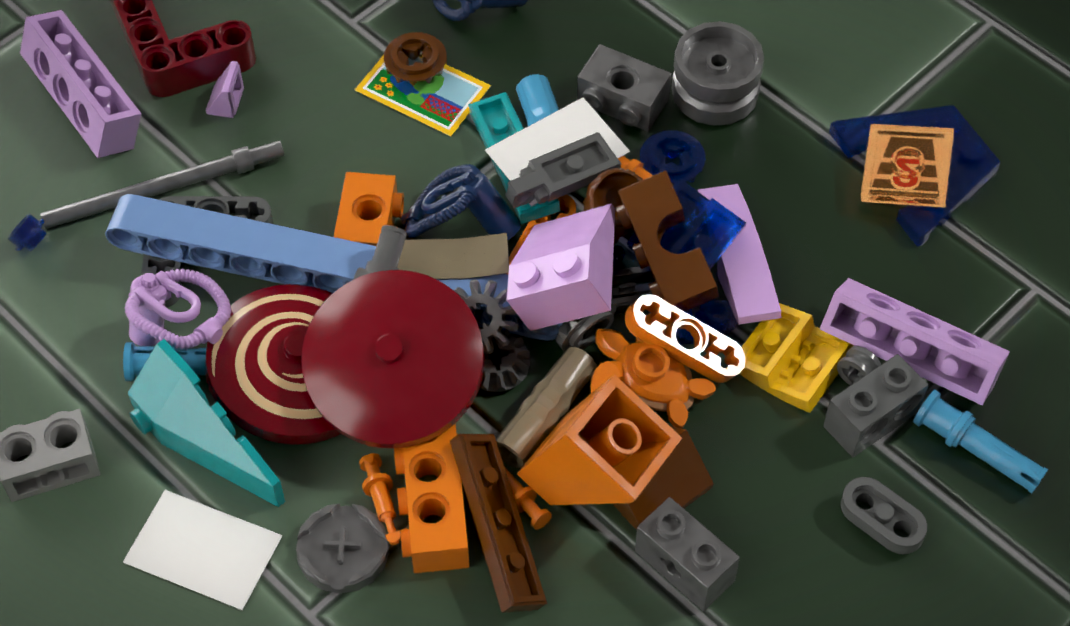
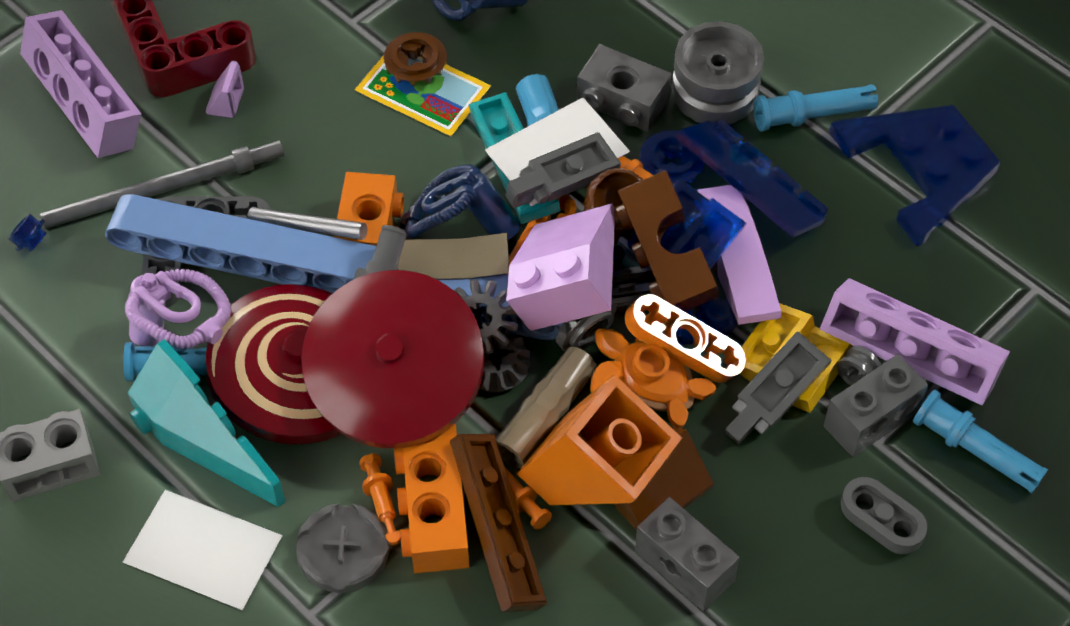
clear orange tile [861,124,954,208] -> none
none -> flat silver bar [248,207,367,240]
none -> clear blue windscreen [675,120,829,238]
none -> dark grey hinge [725,331,832,445]
none -> dark azure pin [753,84,878,132]

